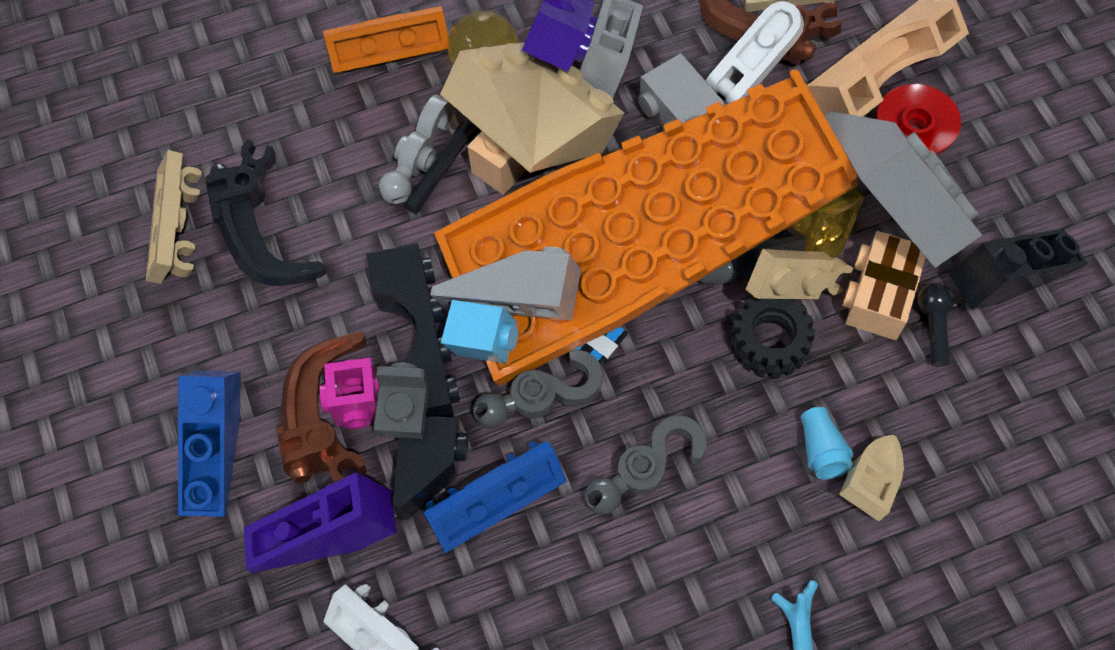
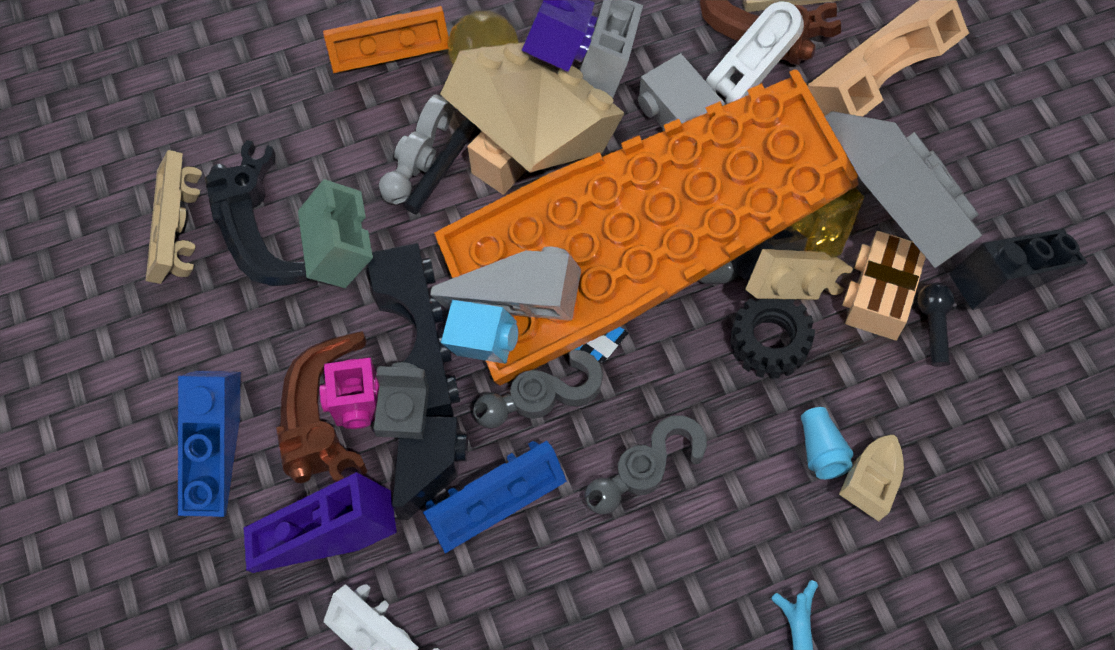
red dish [876,84,961,155] -> none
none -> sand green brick [298,179,373,288]

